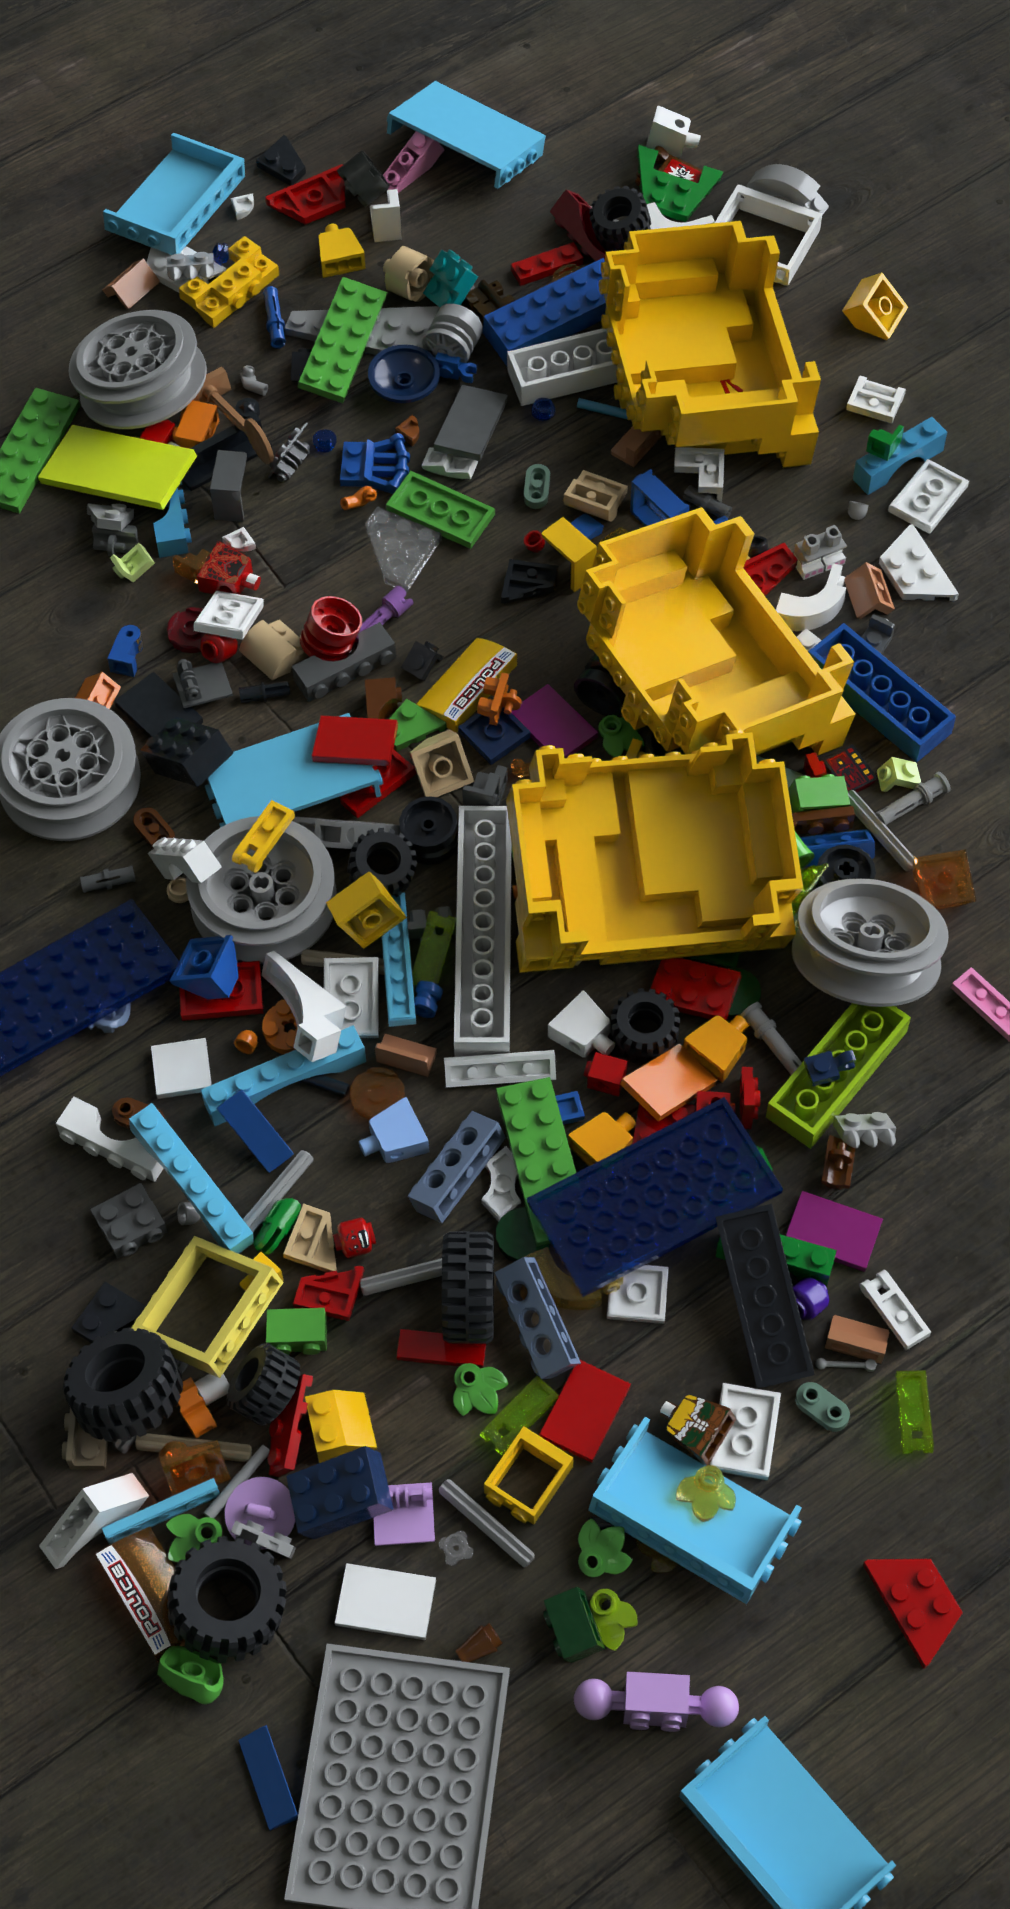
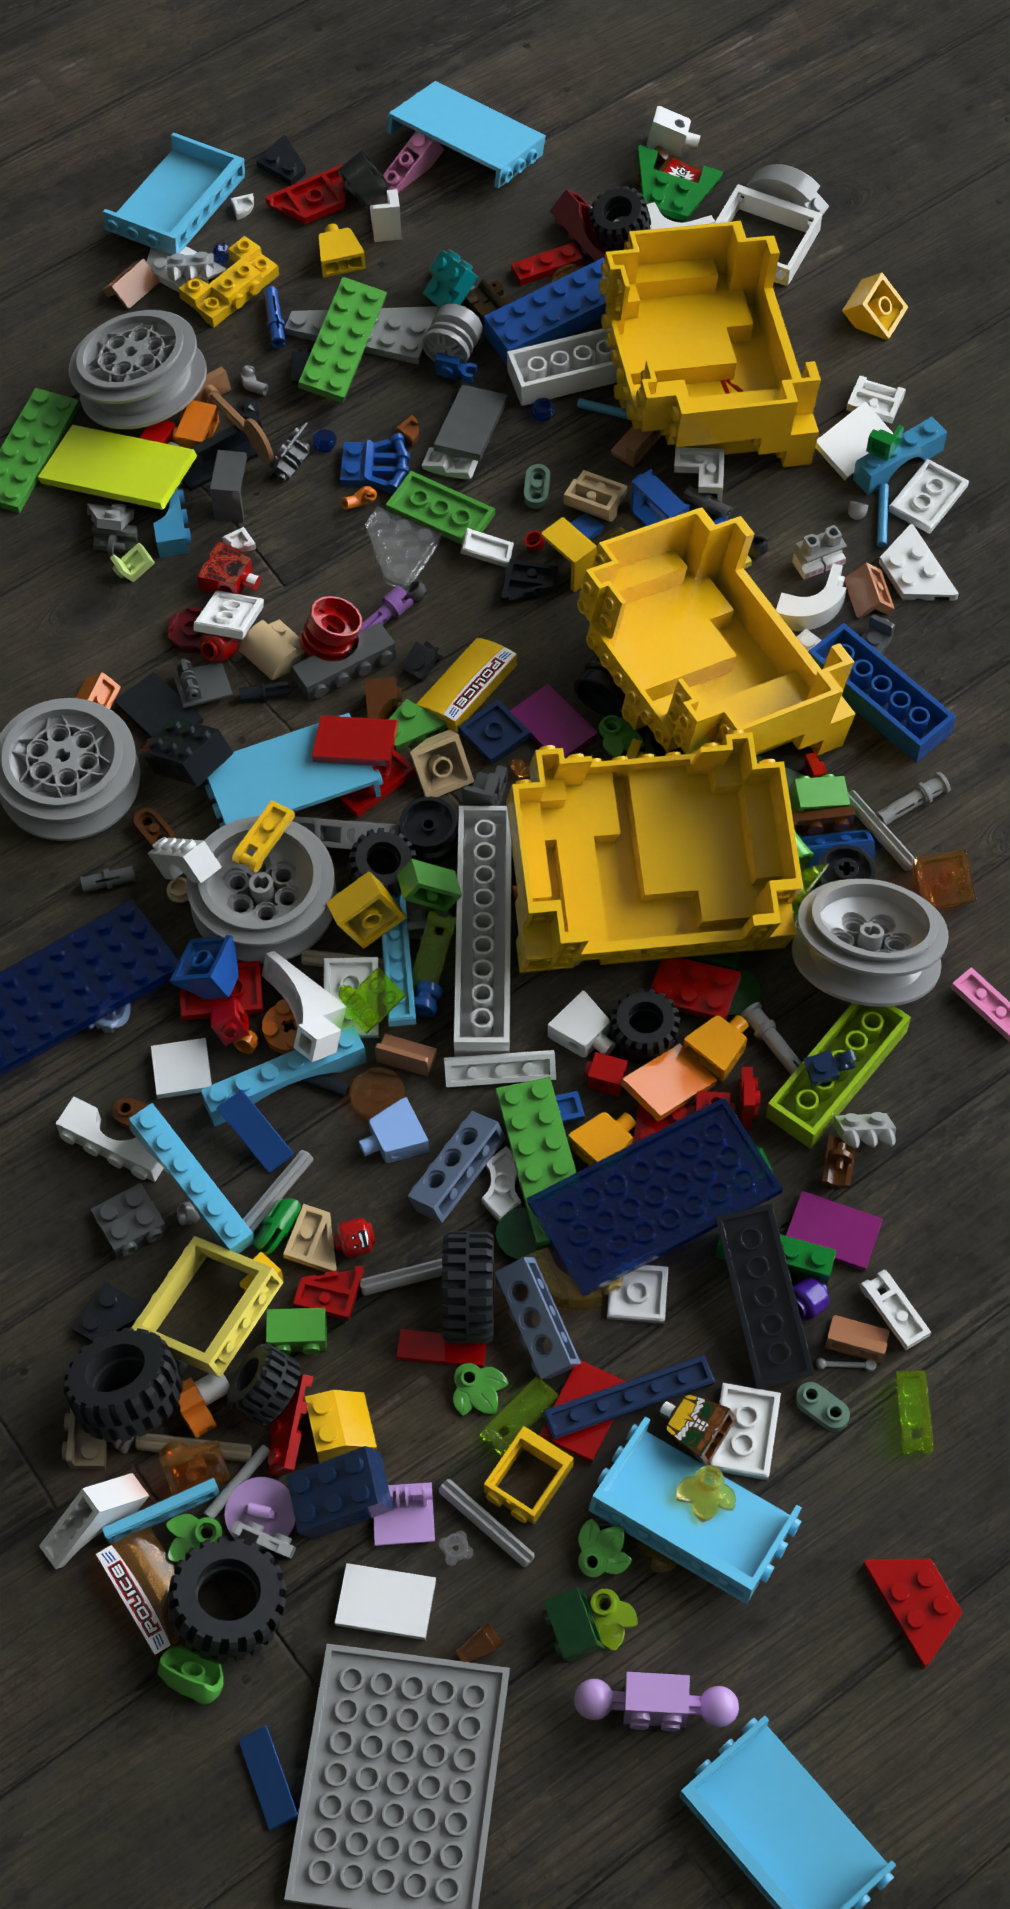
blue leg [107,625,143,677] -> none
clear orange panel [172,549,210,584] -> none
dark blue dish [368,345,440,403] -> none
tan brick [383,246,434,302] -> none
orange hips [477,673,522,726] -> none
red wing [743,543,798,596] -> none
piece [822,744,878,793] -> none
yellowish green bracket [877,757,921,792] -> none
none -> red brick [211,997,249,1046]
none -> clear neon green hinge [338,967,406,1034]
none -> bright green brick [397,859,462,912]
none -> dark grey hinge [405,579,427,602]
none -> white tile [460,528,514,568]
none -> dark blue tile [542,1355,715,1441]
none -> white tile [815,402,893,481]
none -> dark azure bar [877,483,889,548]

